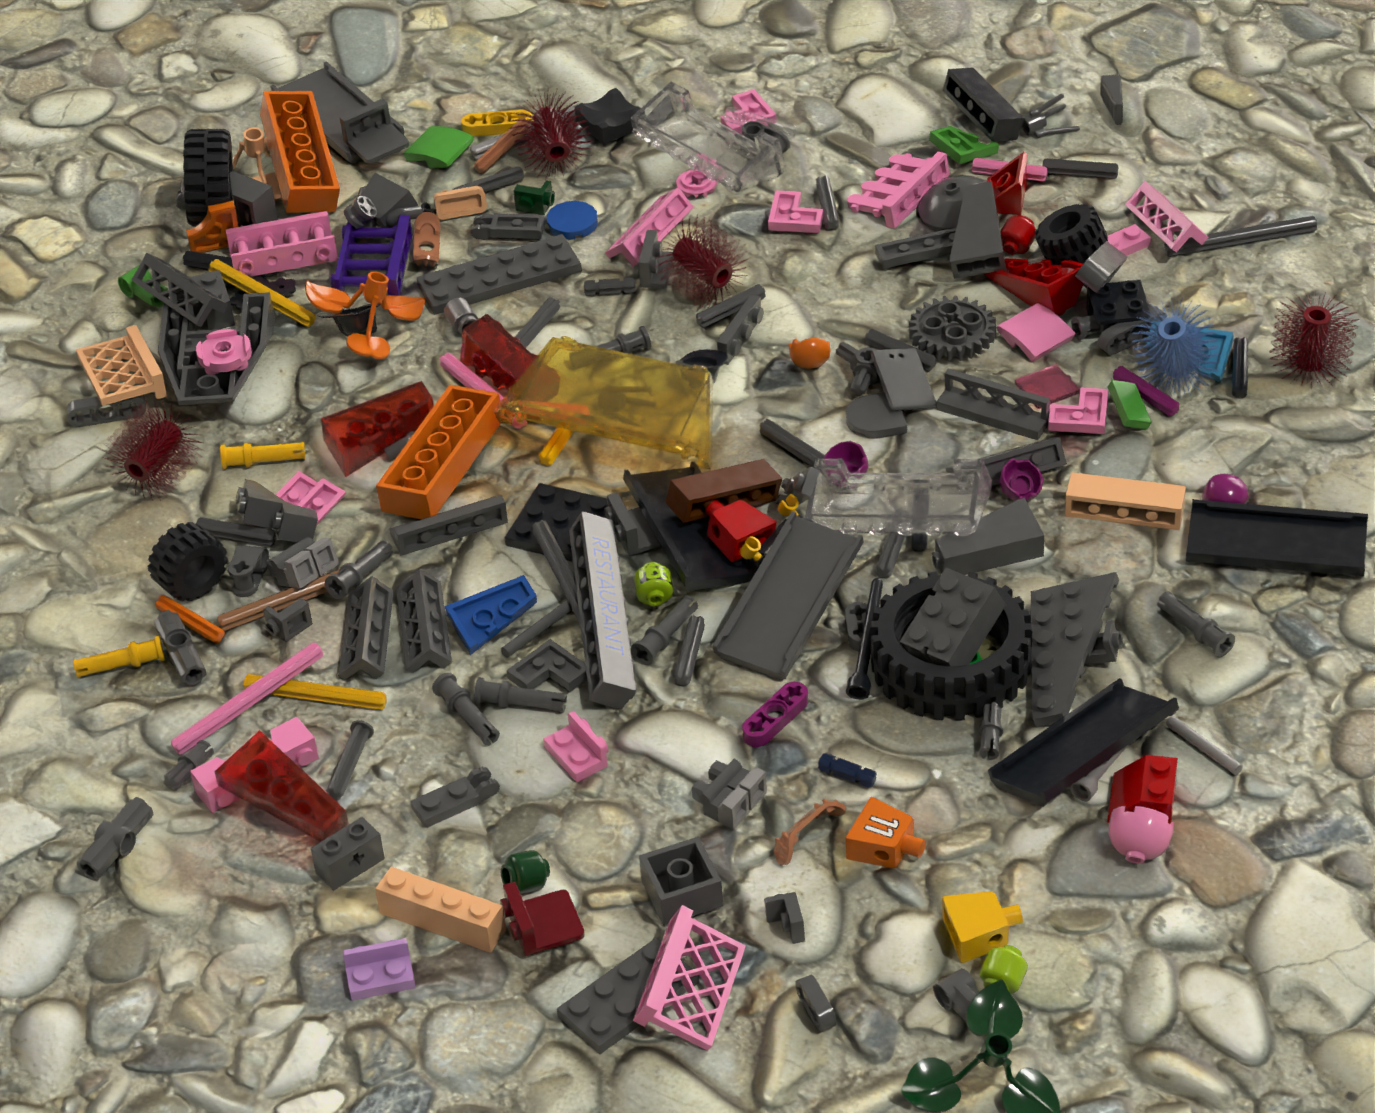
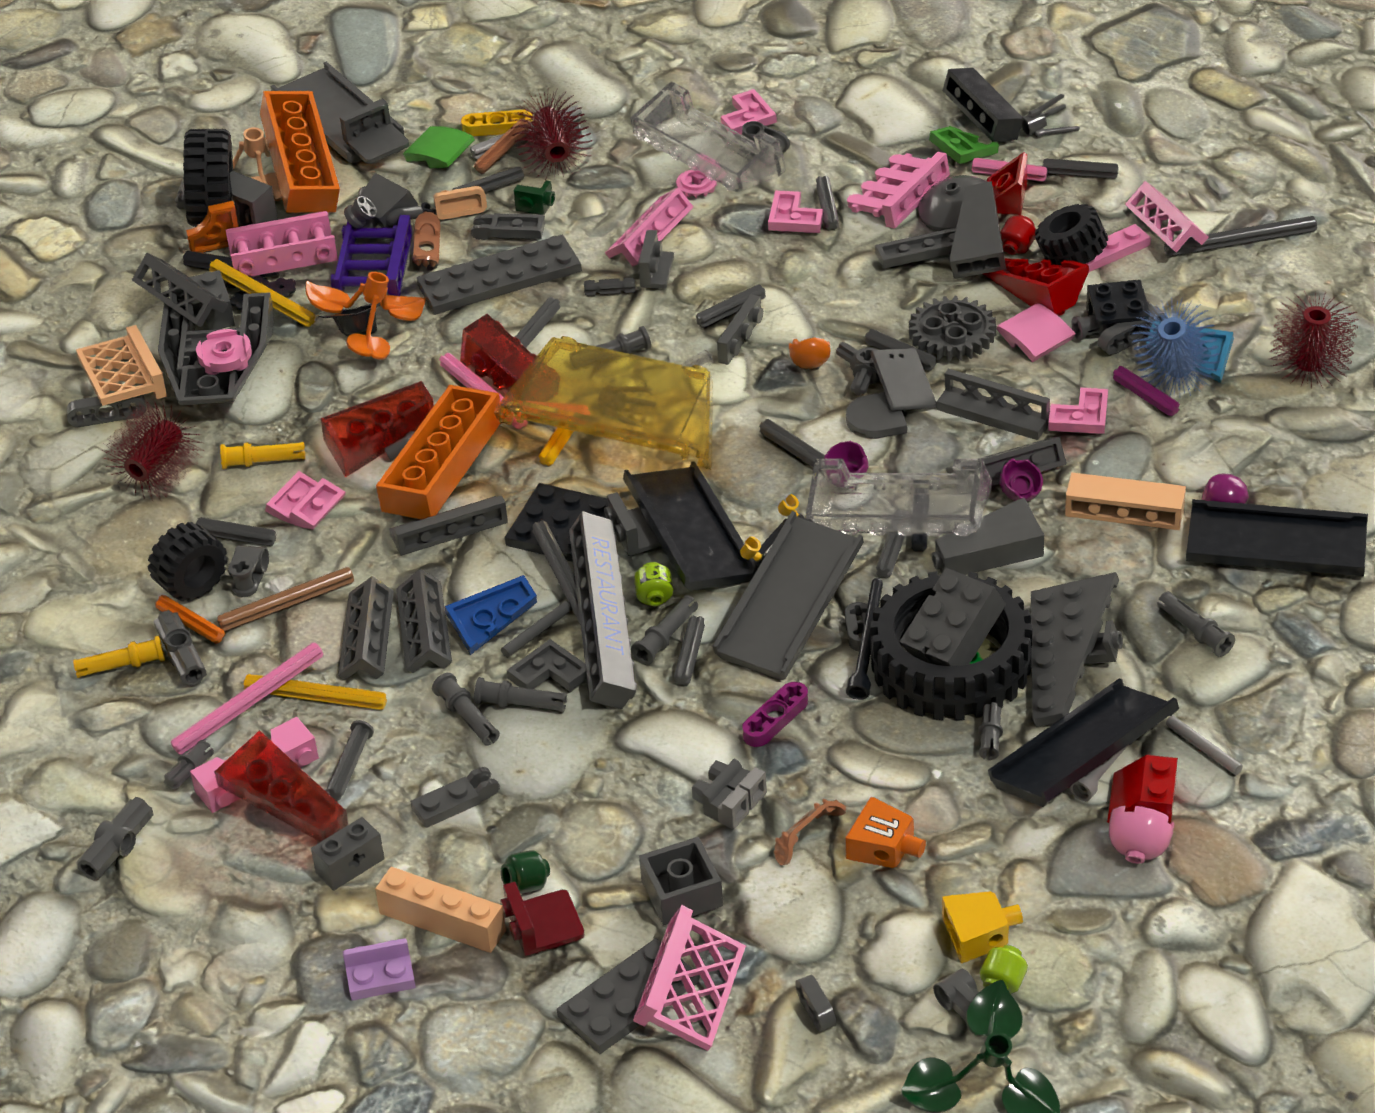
bright green piece [118,265,168,308] -> none
dark grey arch [236,479,318,543] -> none
dark grey bracket [263,598,313,642] -> none
light grey hips [266,537,339,589] -> none
dark grey pin [325,540,393,599] -> none
flat silver brick [444,298,479,336] -> none
bright pink bracket [543,711,609,782] -> none
blue tile [547,201,598,240] -> none
black brick [575,88,645,145] -> none
dark red piece [654,214,751,309] -> none
reddish brown brick [665,459,783,523] -> none
black piece [676,349,729,392] -> none
red torso [706,500,777,562] -> none
clear axle [723,107,796,140] -> none
dark grey bracket [764,892,805,944] -> none
dark grey hinge [775,467,820,507] -> none
dark blue axle [818,753,877,788] -> none
clear pink piece [1015,364,1080,409] -> none
dark grey beam [1075,241,1128,293] -> none
dark grey slope [1100,75,1123,125] -> none
bright green tile [1107,380,1152,429] -> none
black axle [1232,337,1248,398] -> none

